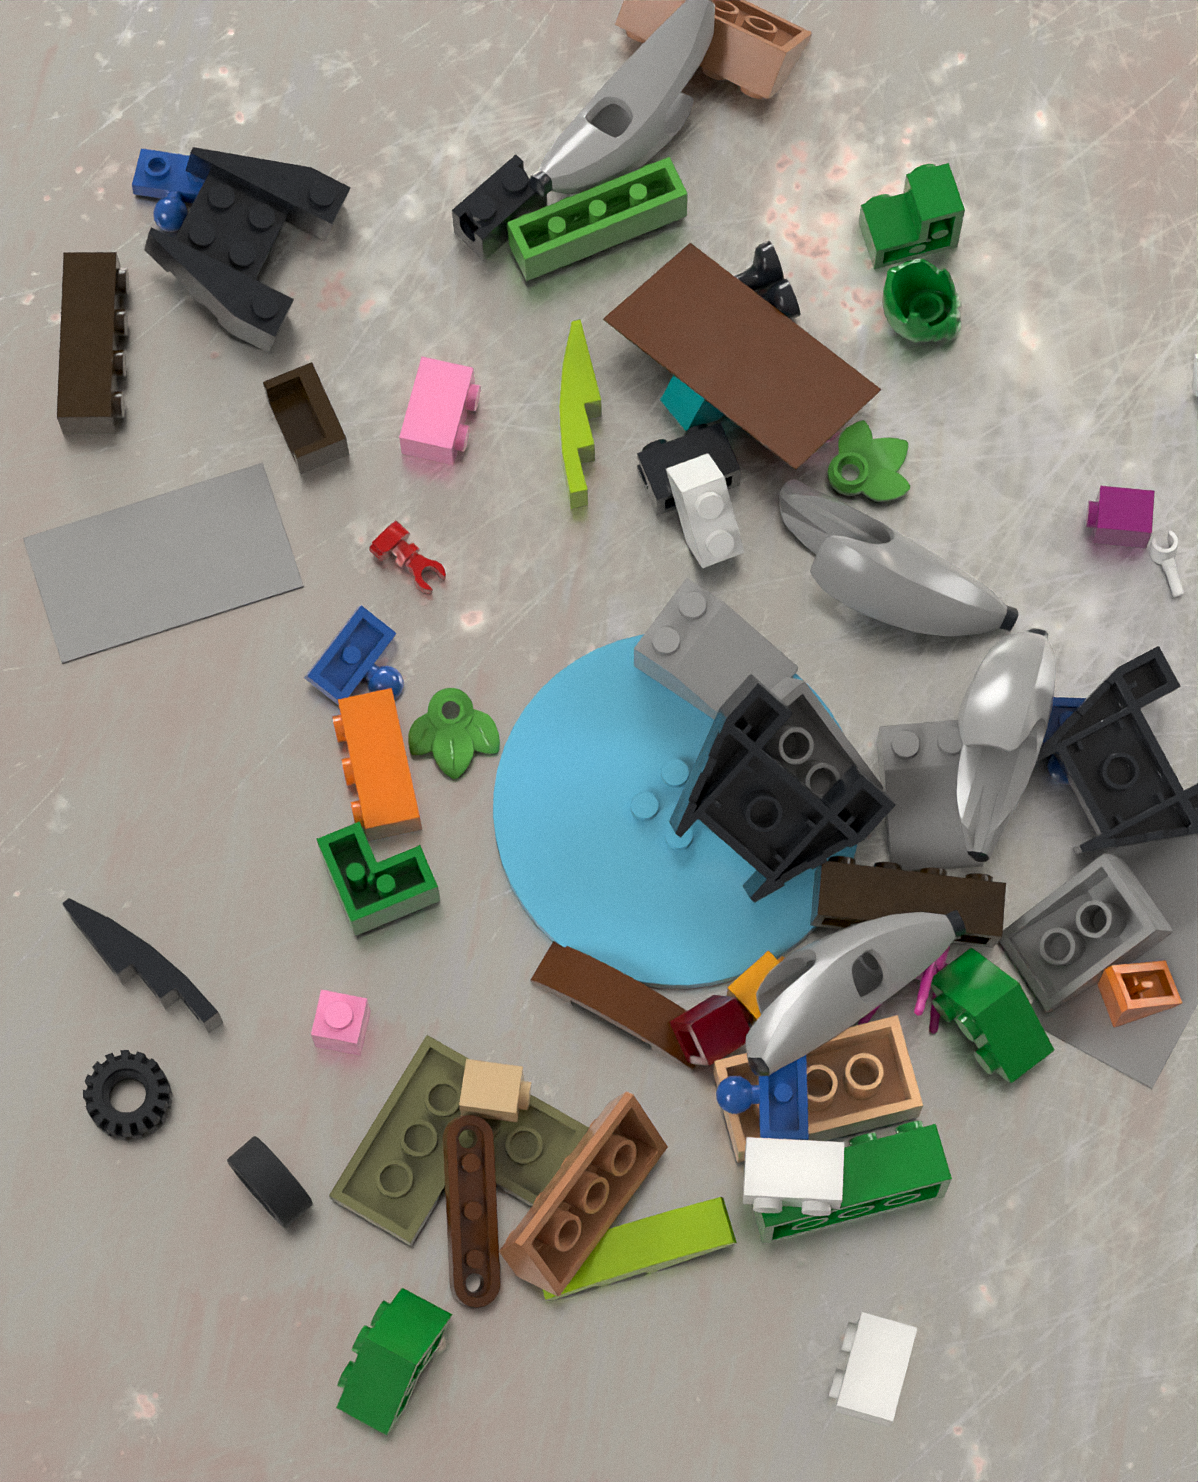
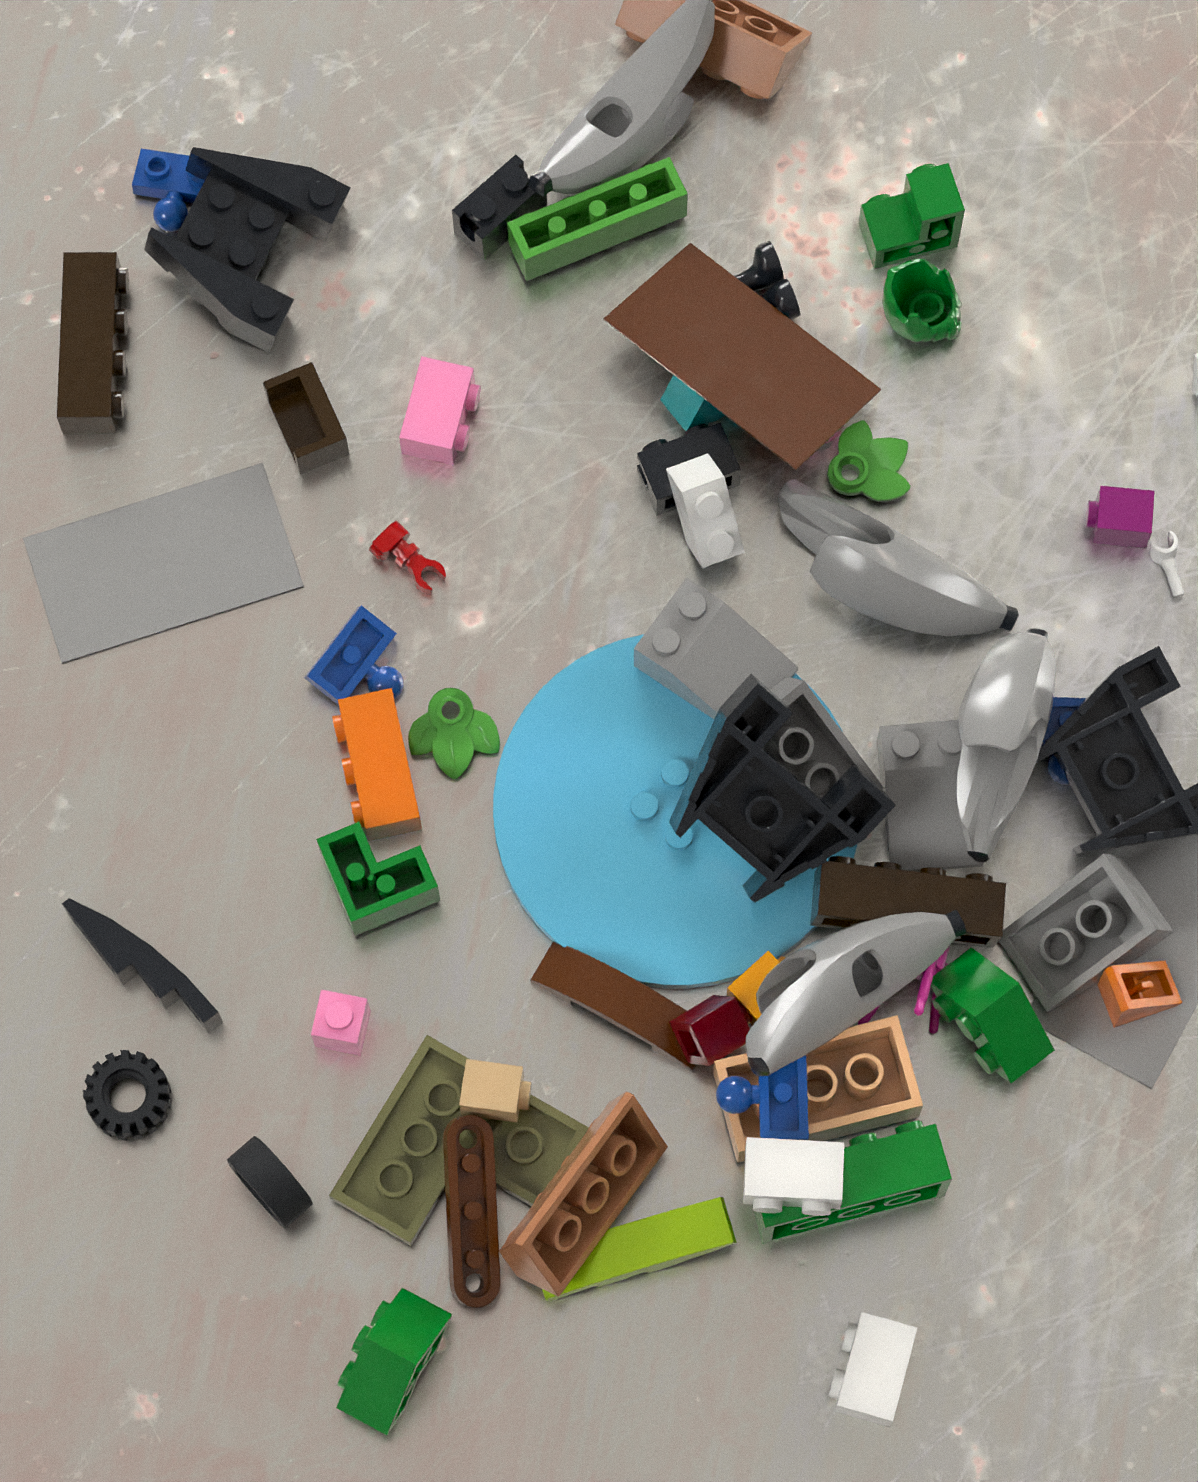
lime slope [559,319,602,509] -> none

